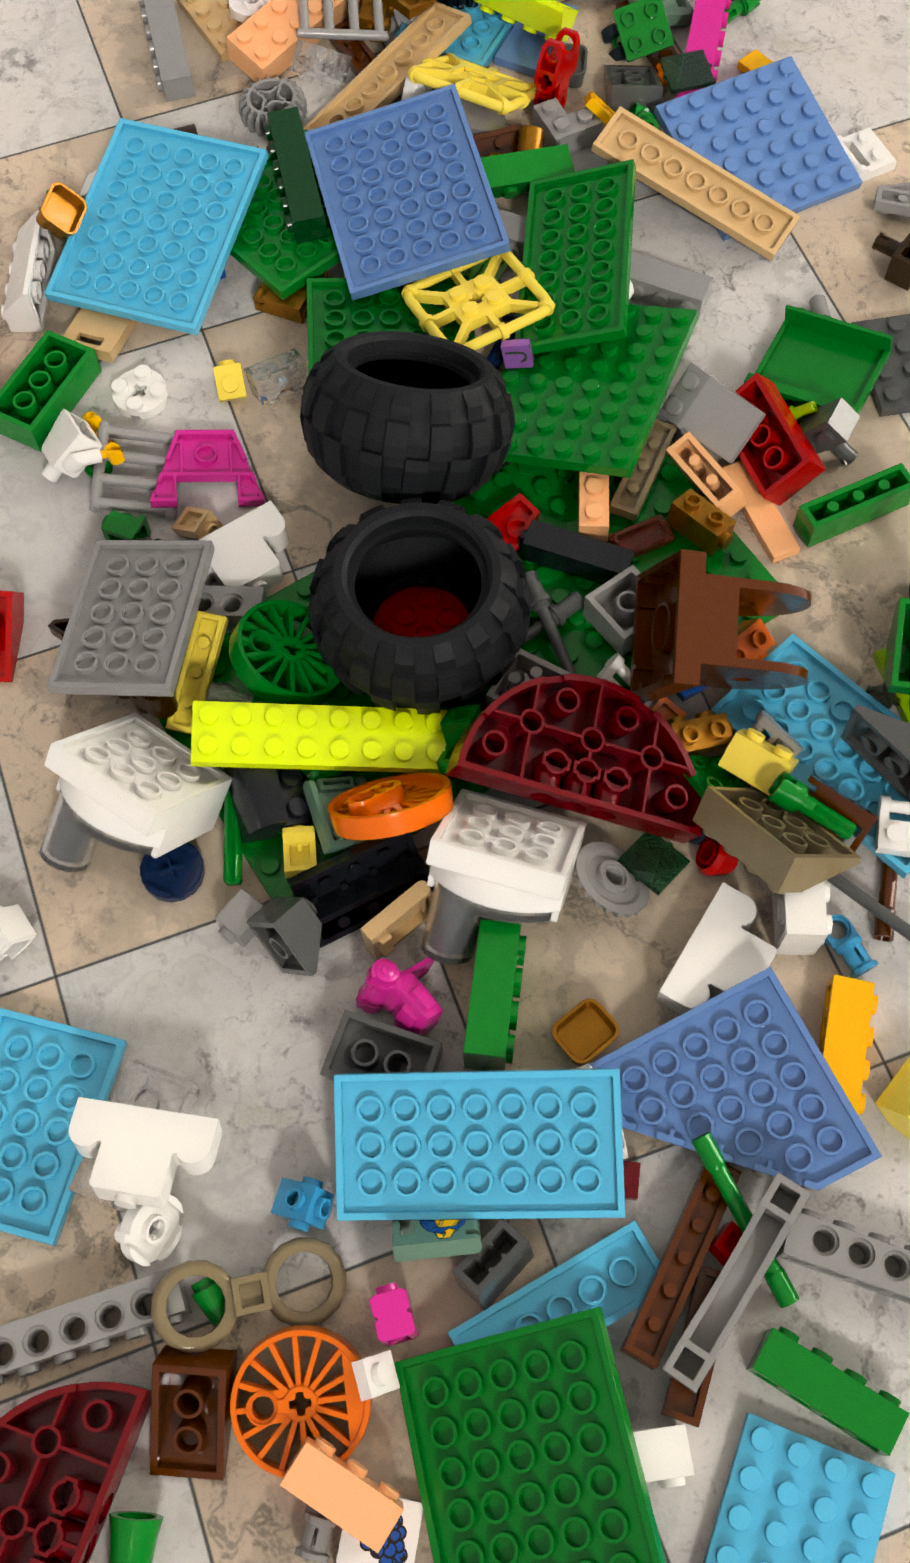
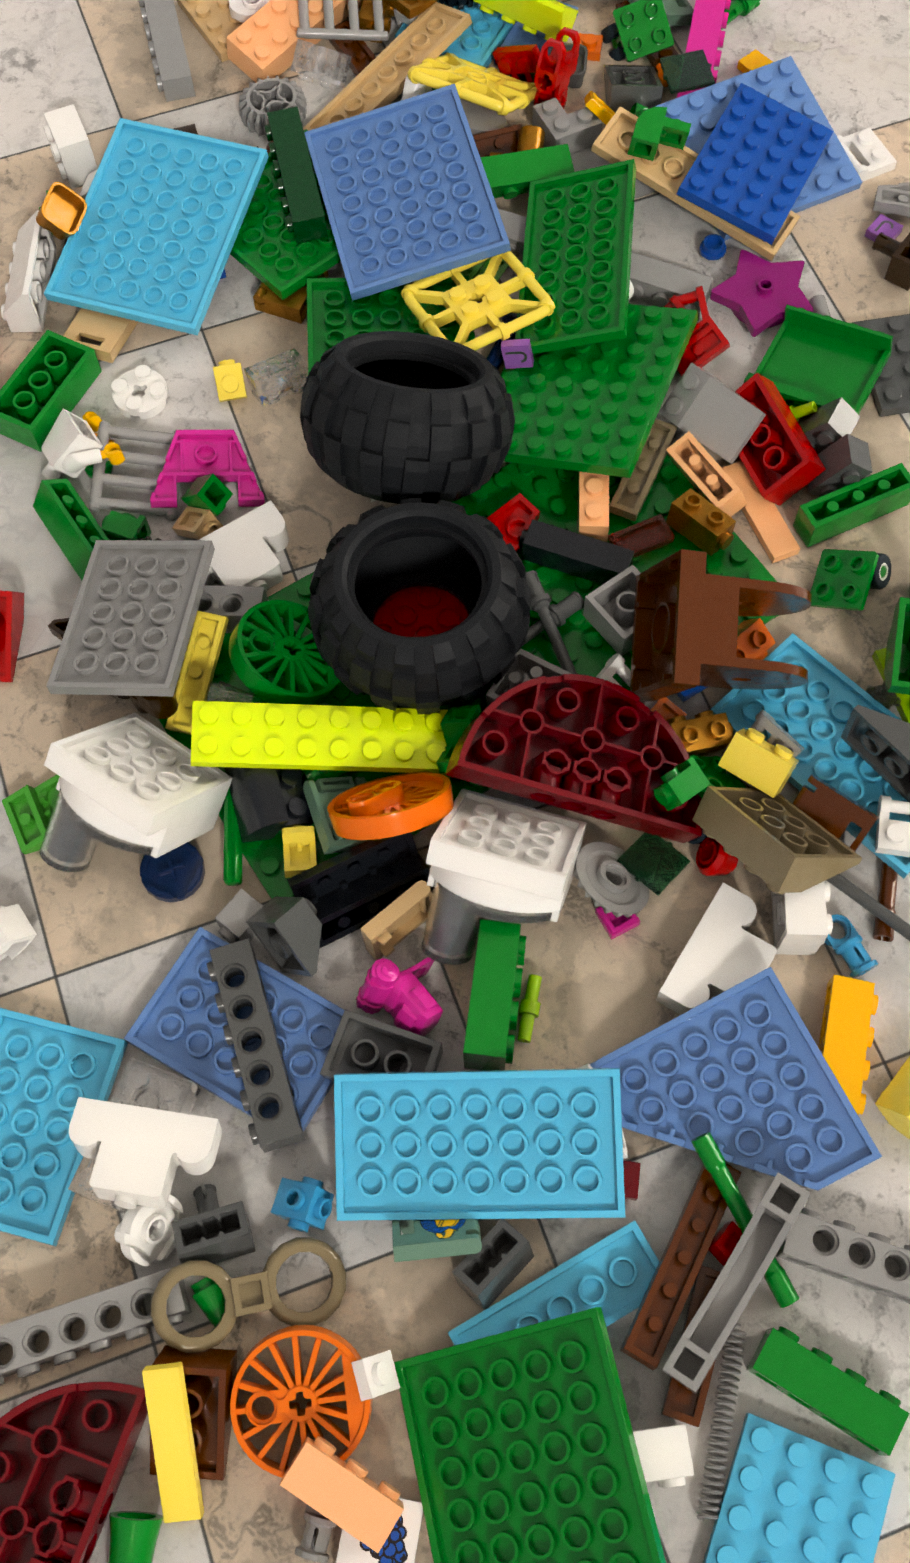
dark pink brick [369,1283,419,1347] -> none
pearl gold piece [552,998,619,1065] -> none
green piece [767,771,856,840] -> none
none -> bright green slope [2,775,64,855]
none -> green brick [33,479,109,581]
none -> white brick [43,104,98,189]
none -> medium blue plate [124,927,345,1144]
none -> light yellow tile [142,1362,204,1523]
none -> dark grey brick [171,1184,256,1264]
none -> green brick [181,473,233,517]
none -> dark grey brick [207,938,305,1153]
none -> red wing [492,44,540,83]
none -> lime bar [517,974,542,1043]
none -> orange plate [579,33,603,61]
none -> dark pink tile [595,906,641,940]
none -> green brick [627,107,691,161]
none -> green brick [654,757,711,811]
none -> red plate [663,286,730,377]
none -> blue plate [676,83,834,245]
none -> light grey piece [696,1323,747,1521]
none -> blue plate [699,234,727,260]
none -> magenta plate [710,249,814,337]
none -> dark grey brick [807,434,872,497]
none -> green plate [811,549,891,611]
none -> medium lavender tile [865,214,903,241]

